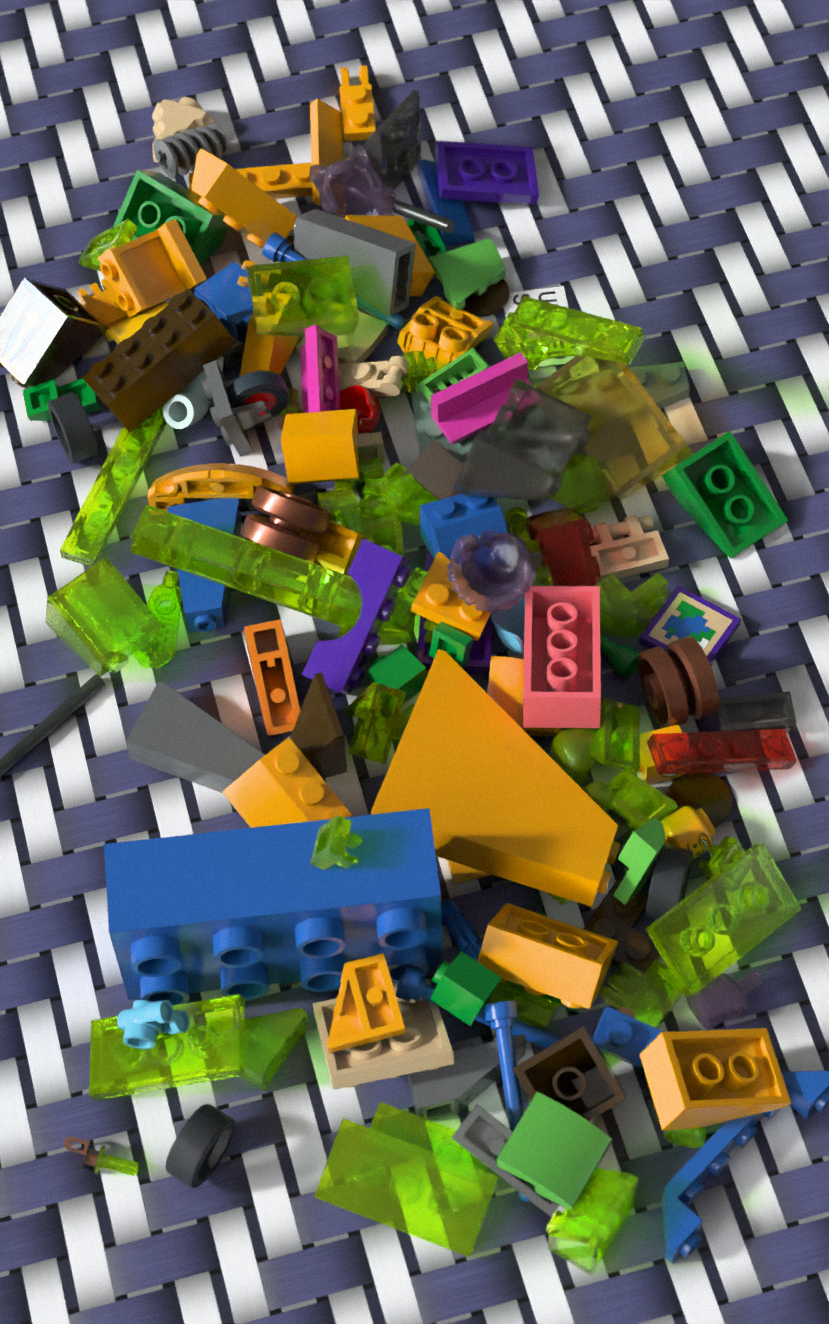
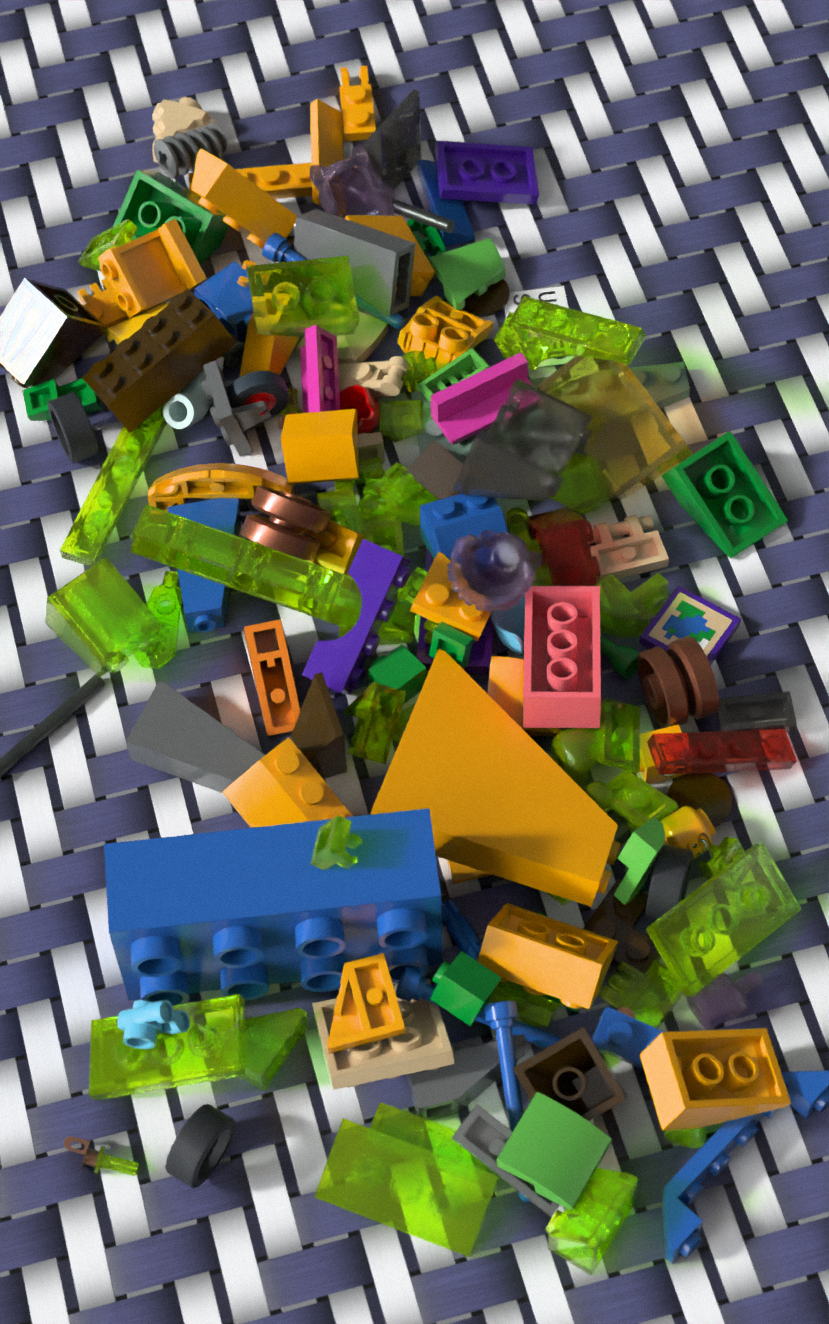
none -> clear neon green slope [380,400,424,443]

